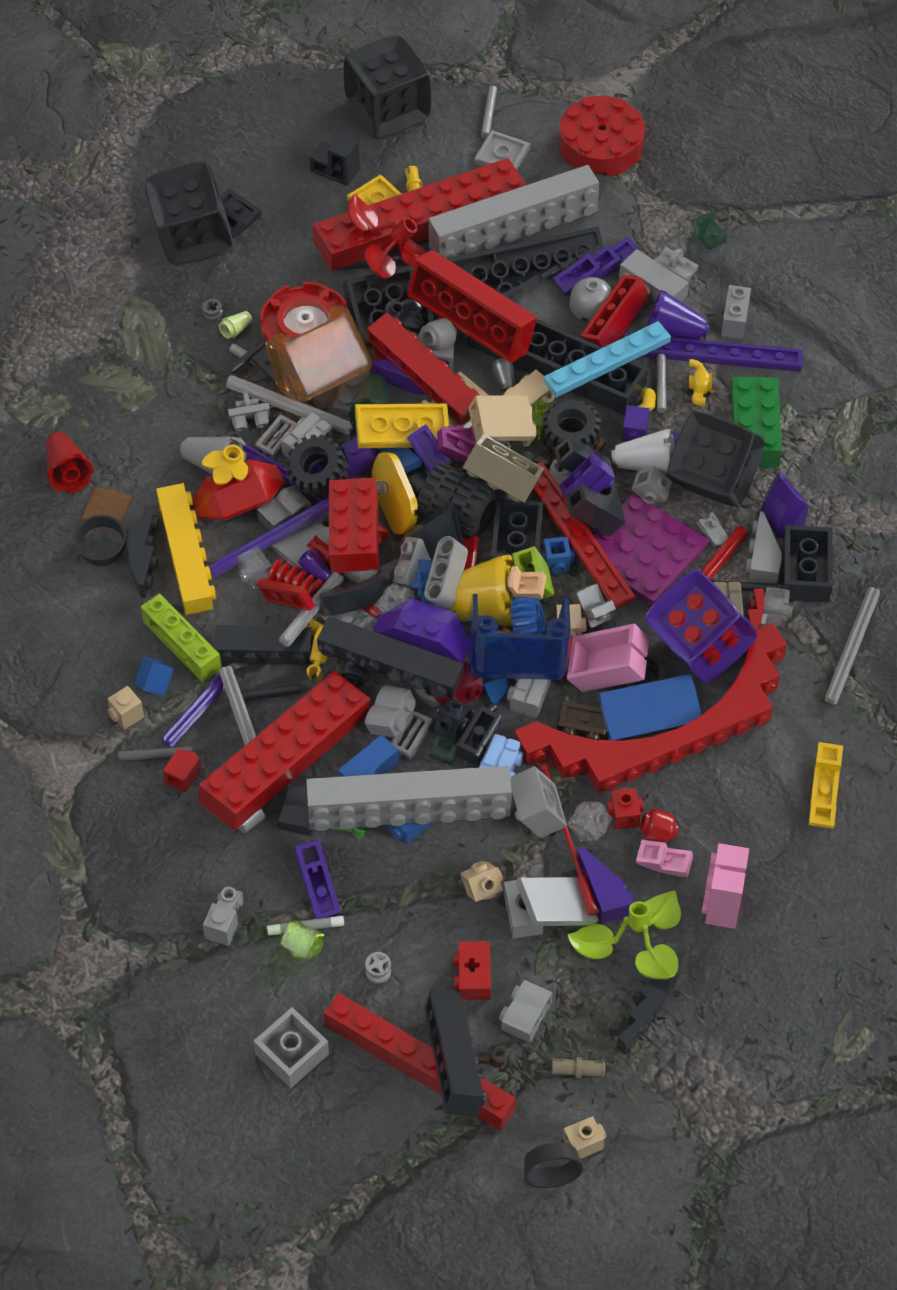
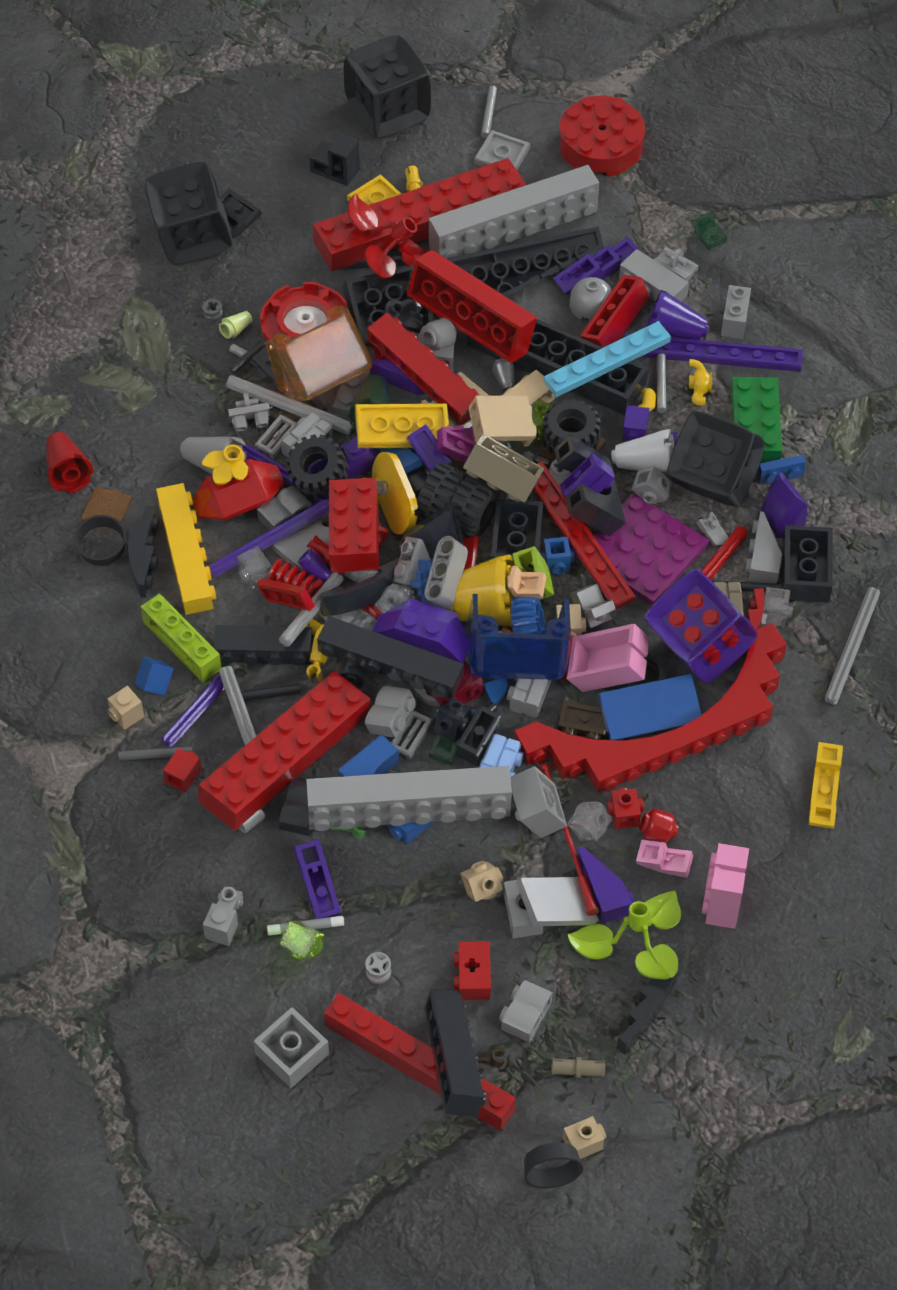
none -> blue plate [757,455,806,484]

